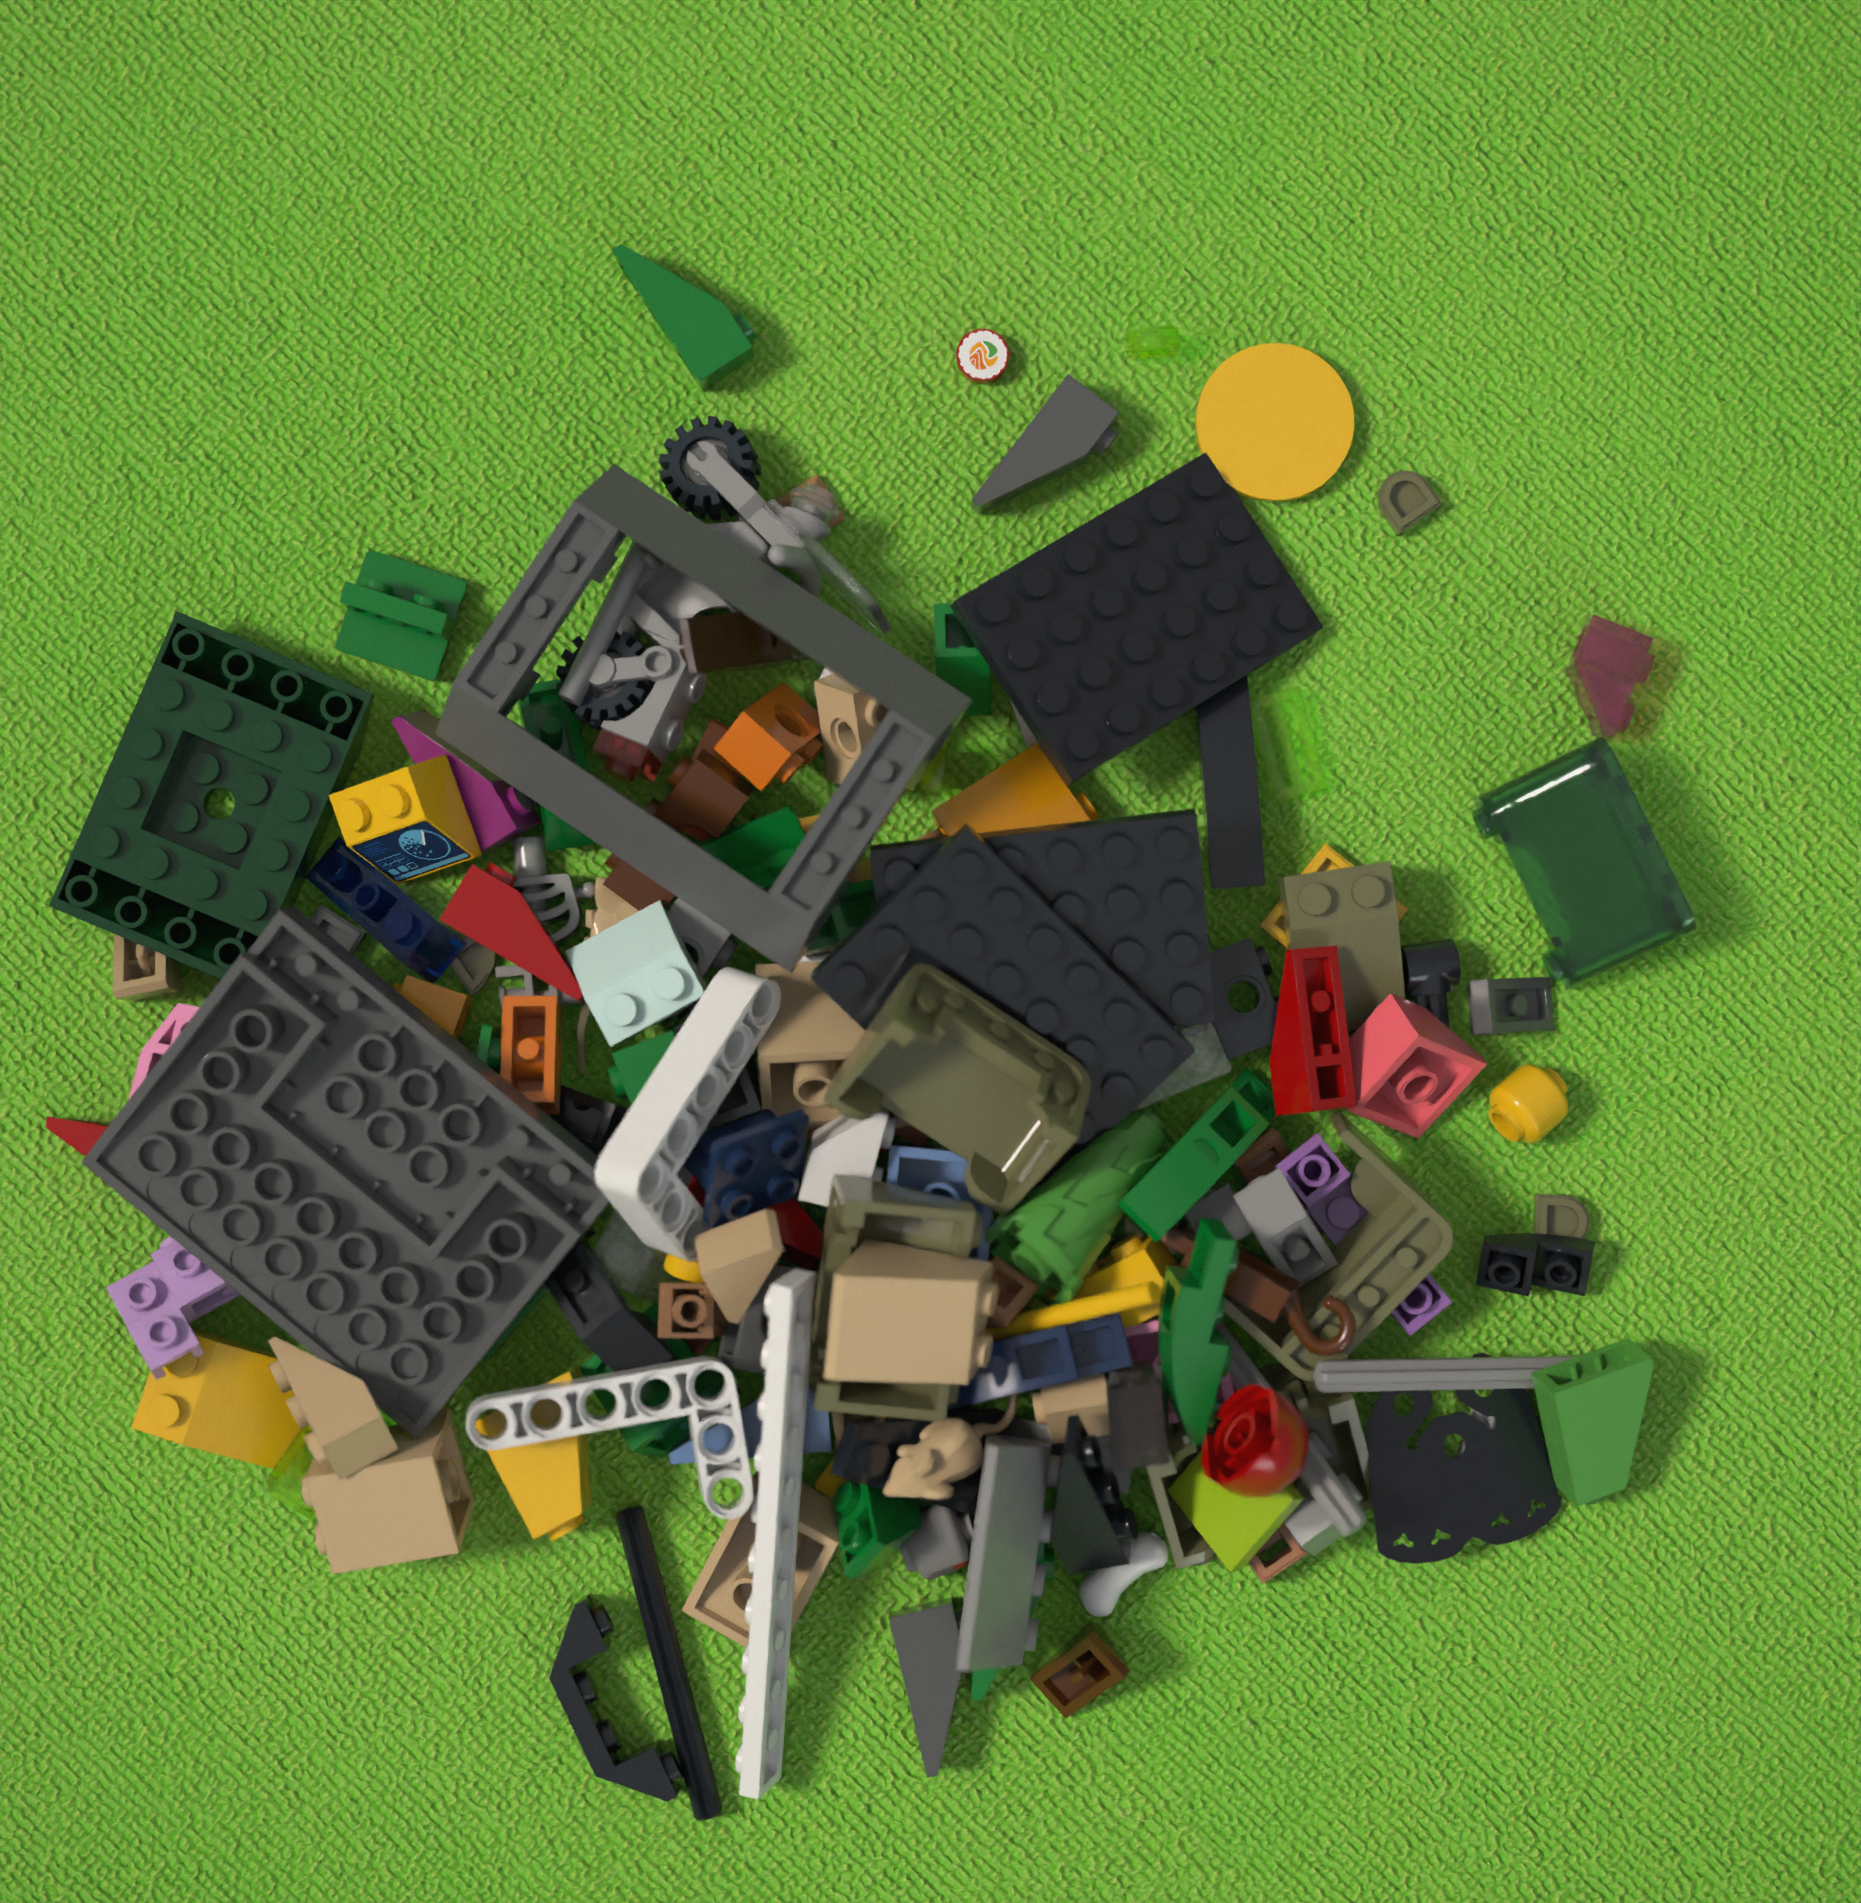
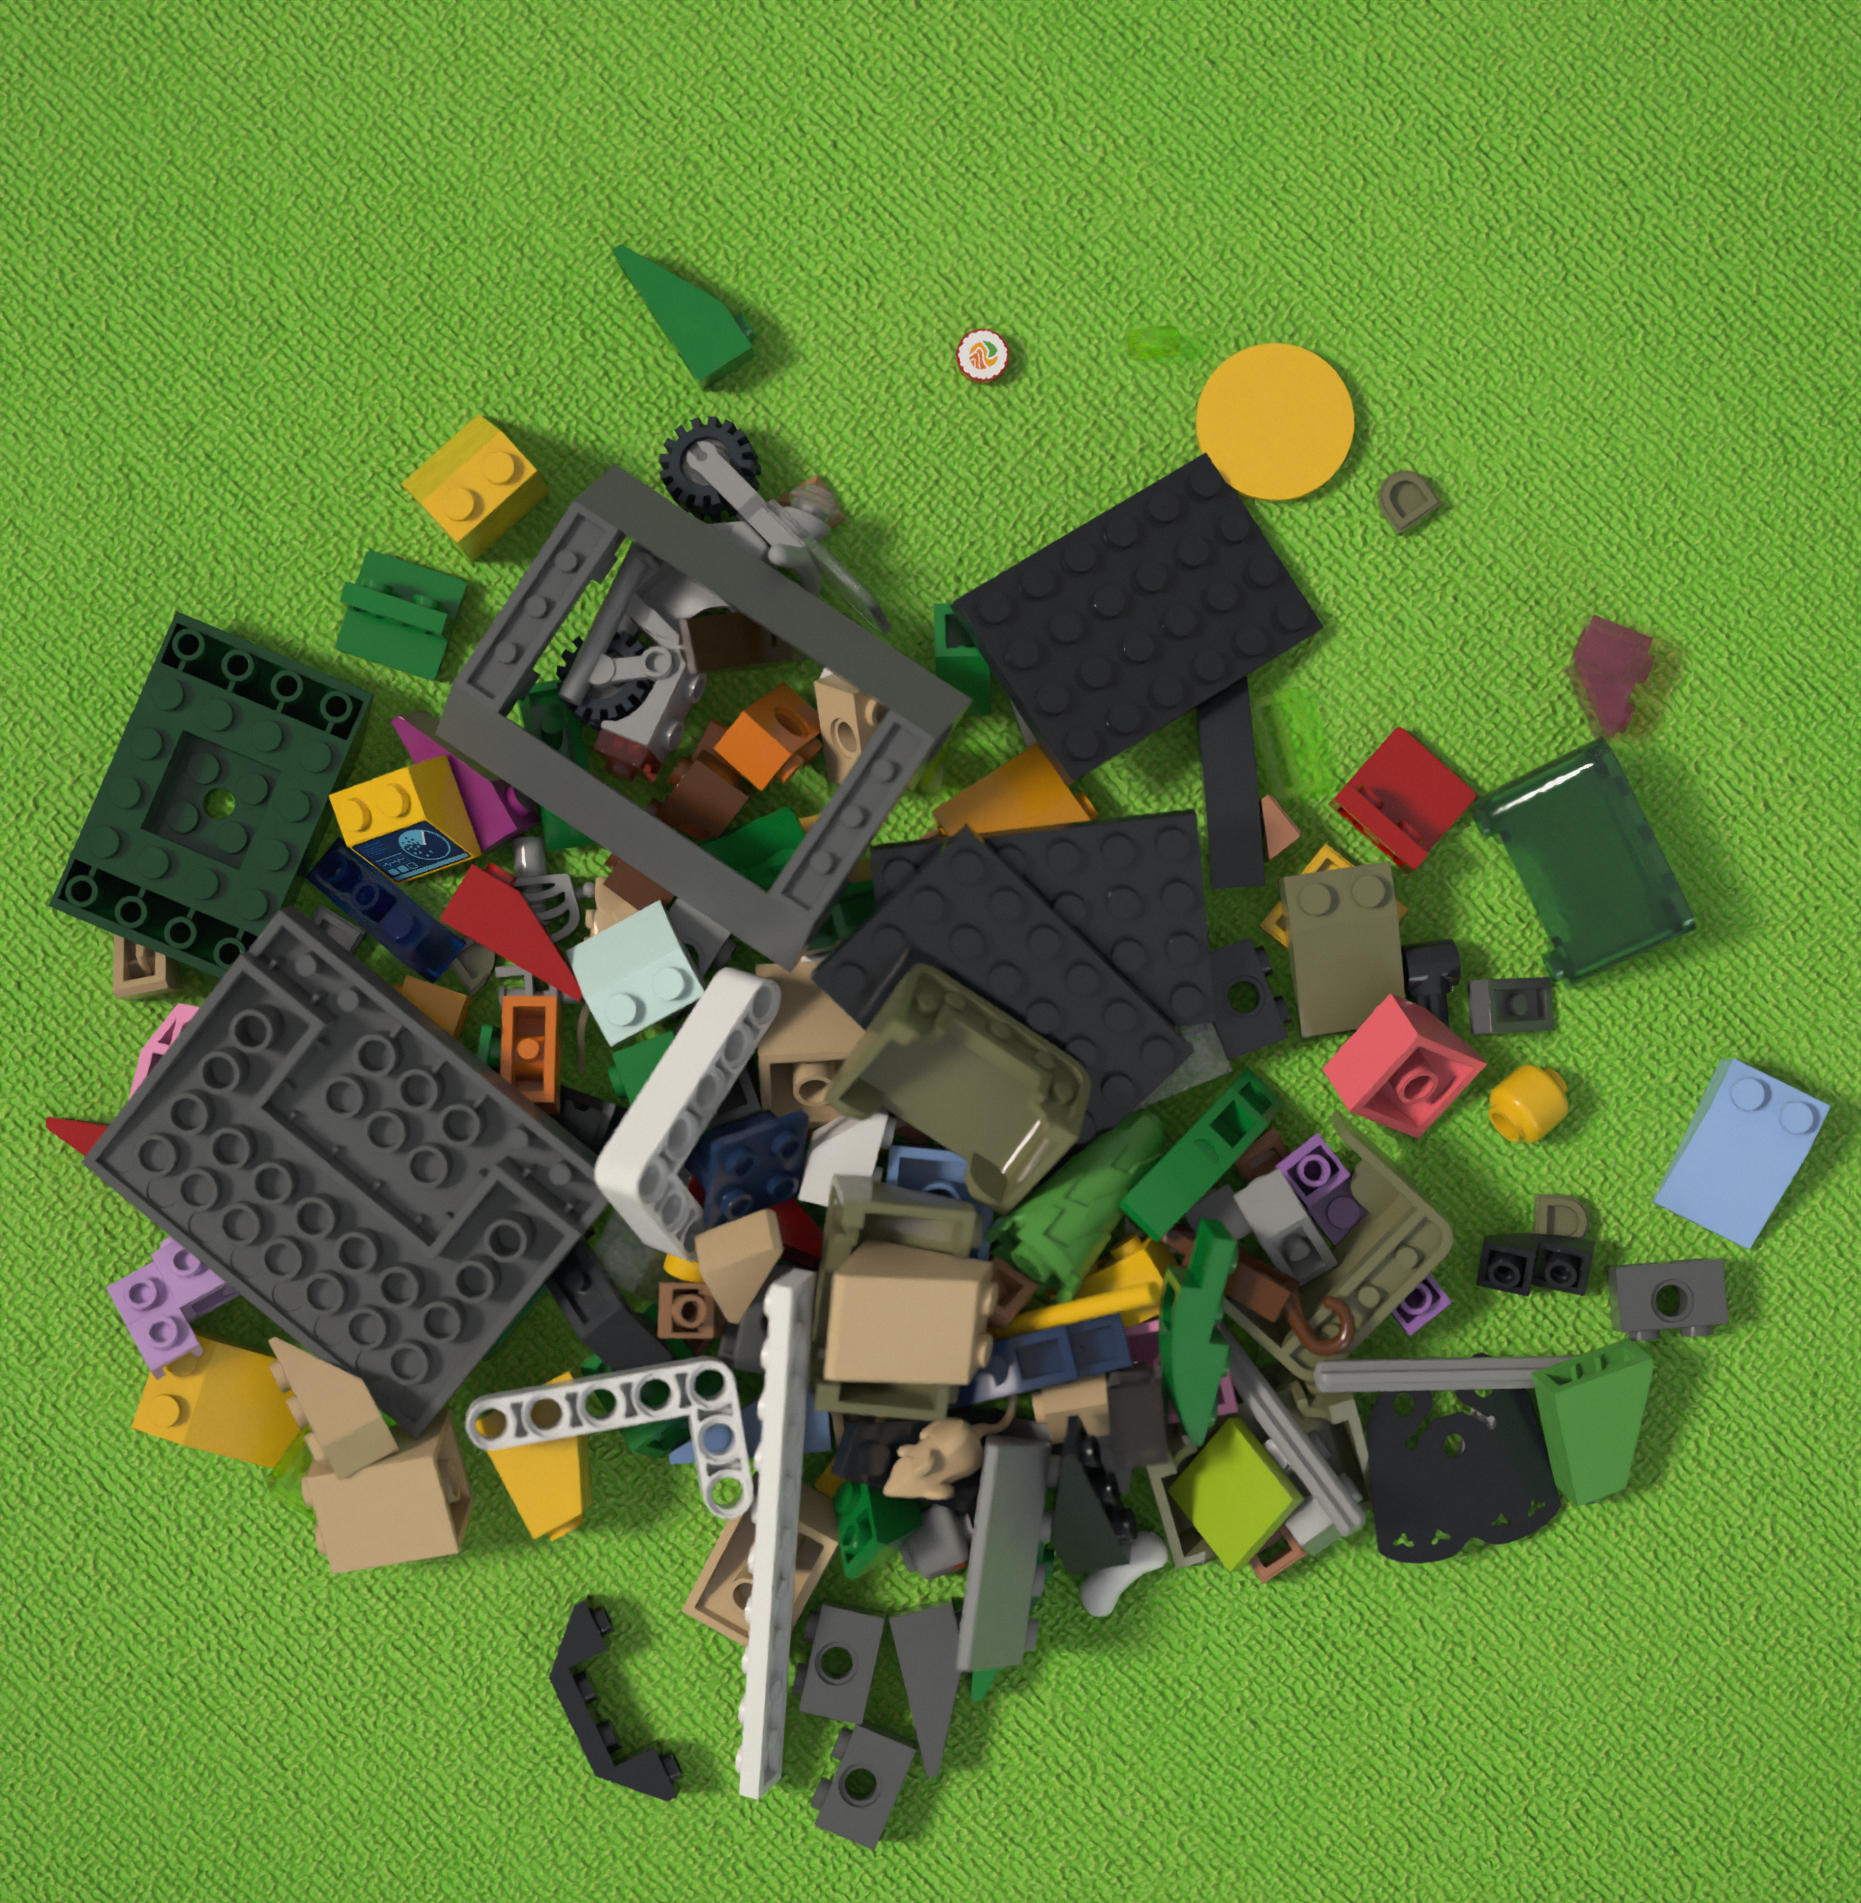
black axle [615,1505,722,1821] -> none
dark grey slope [971,374,1120,515] -> none
reddish brown slope [1030,1622,1130,1719] -> none
red cylinder [1201,1384,1309,1498] -> none
red slope [1269,945,1357,1116] -> none
none -> yellow slope [401,414,550,563]
none -> dark grey brick [791,1598,886,1725]
none -> dark grey brick [810,1719,917,1850]
none -> nougat slope [1259,794,1301,864]
none -> red bracket [1328,727,1476,874]
none -> dark grey brick [1606,1257,1729,1341]
none -> light blue slope [1652,1058,1830,1250]

